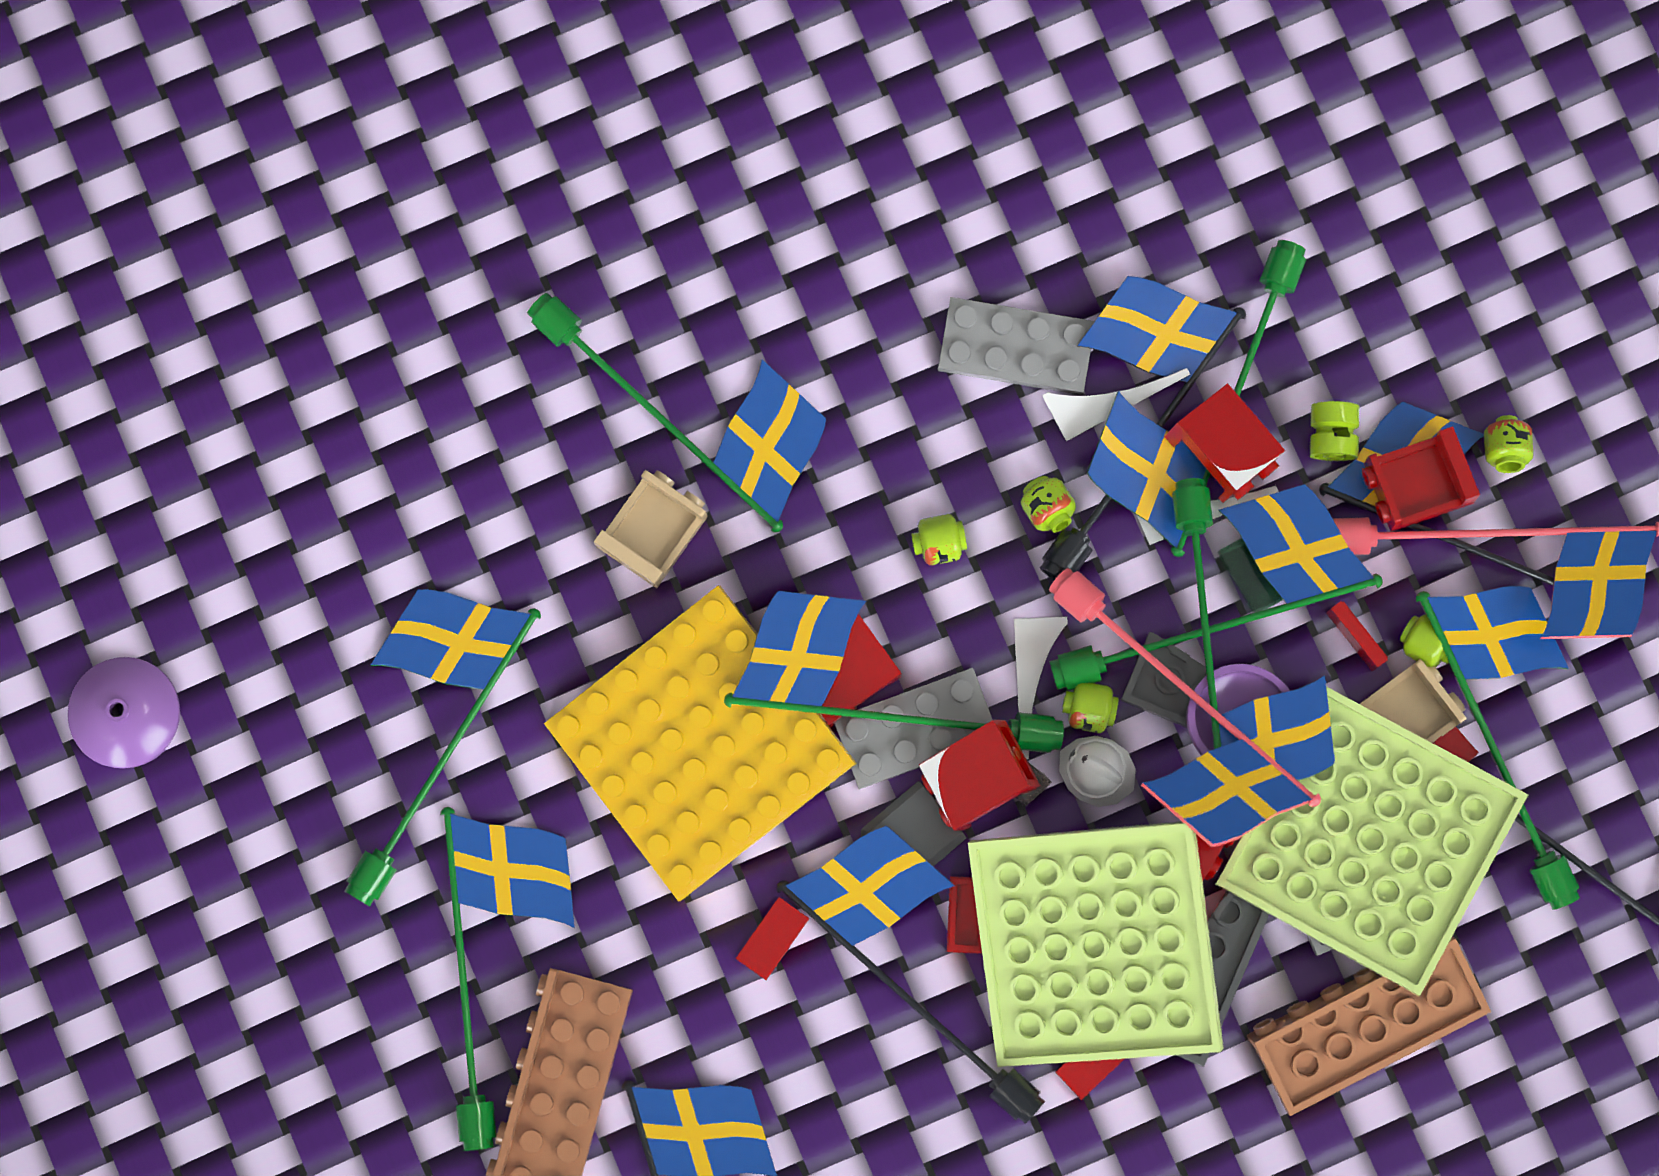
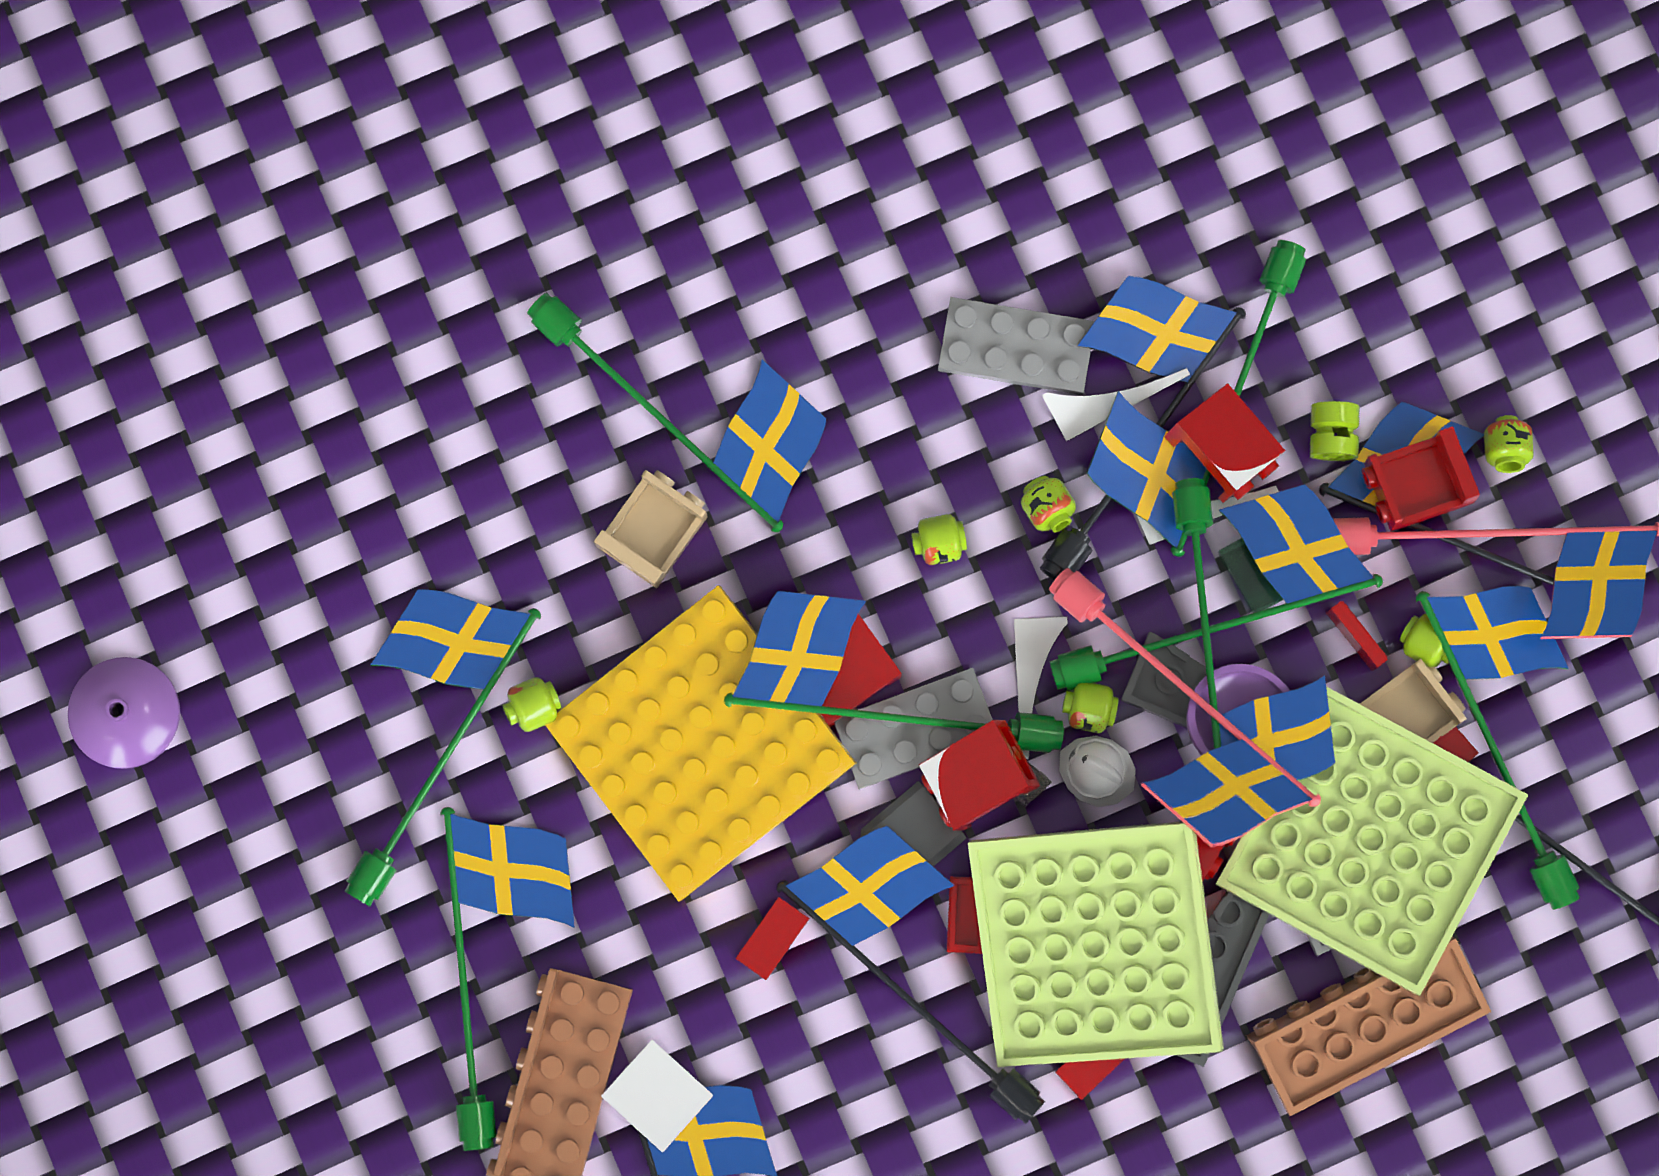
none -> lime head [503,677,561,732]
none -> white sticker [601,1040,713,1153]

